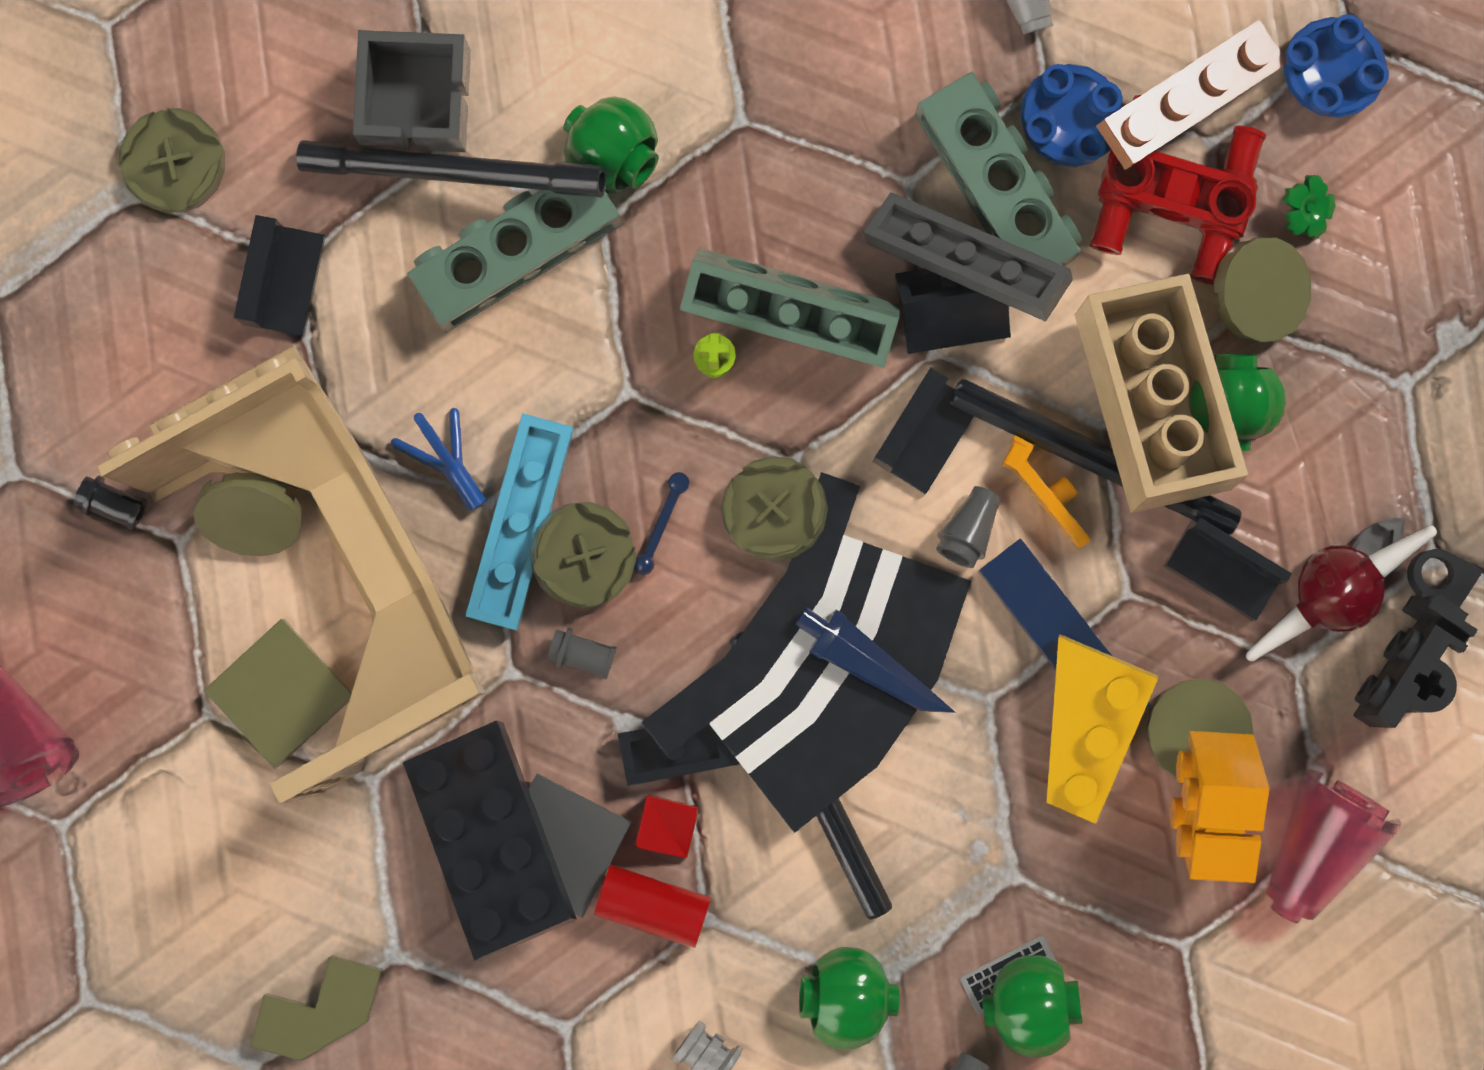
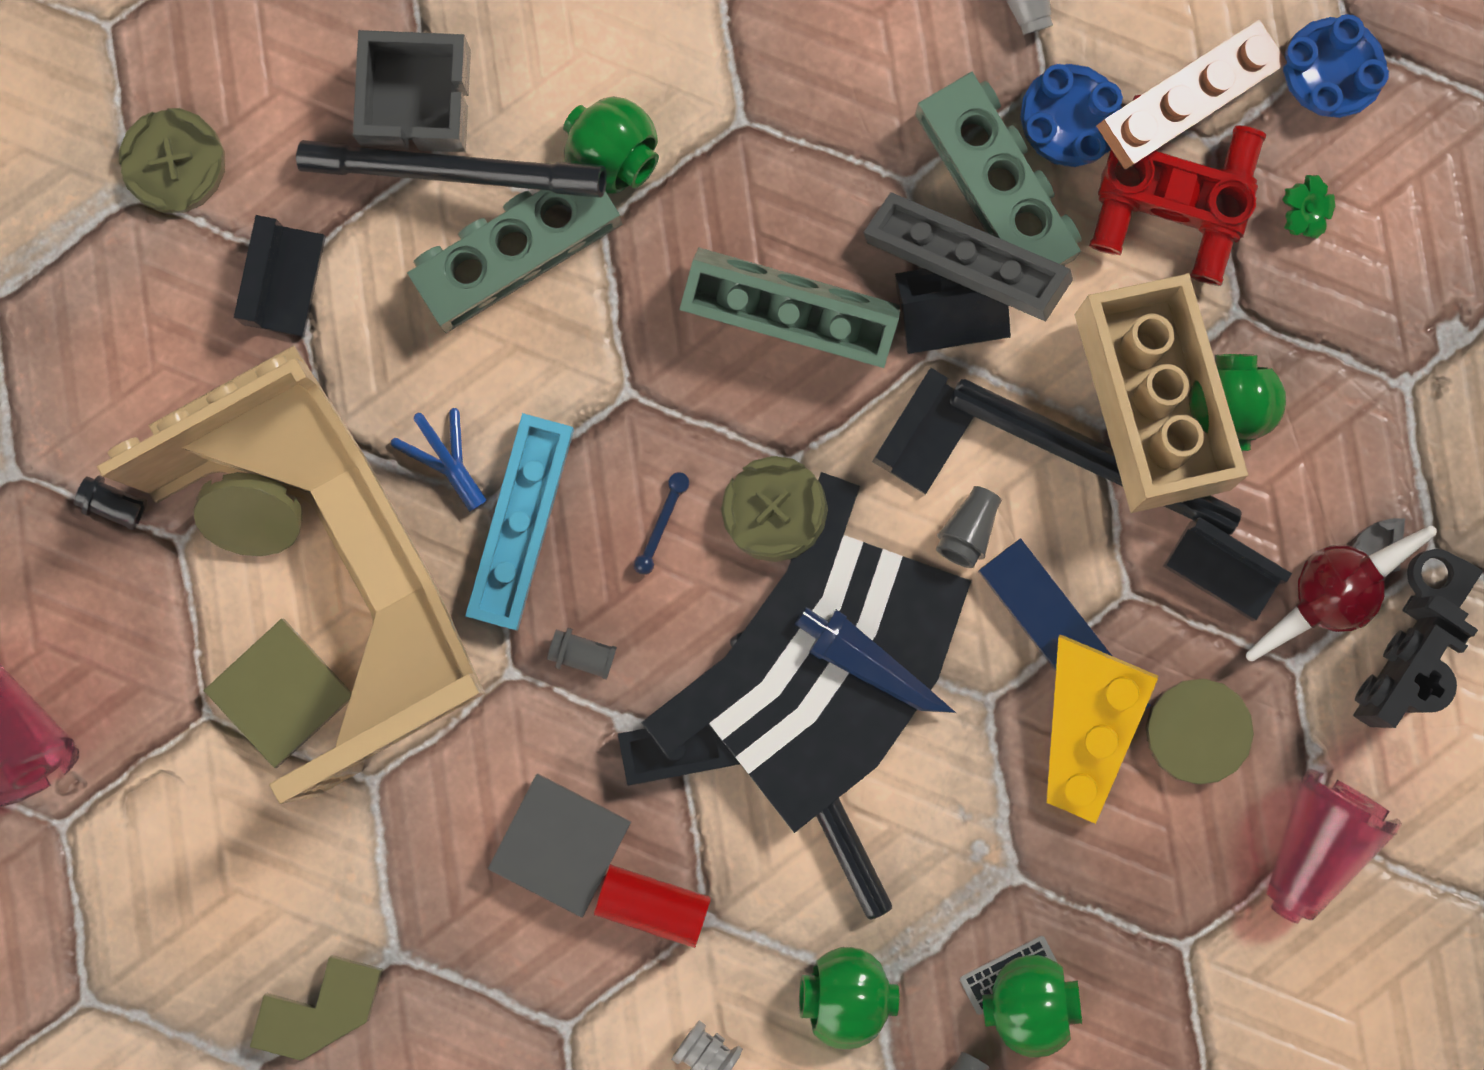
black plate [403,720,577,961] -> none
olive tile [530,502,636,608] -> none
red slope [635,794,700,858] -> none
lime axle [693,333,736,378] -> none
light orange piece [1001,435,1091,550] -> none
light orange piece [1170,731,1270,883] -> none
olive tile [1214,237,1311,342] -> none

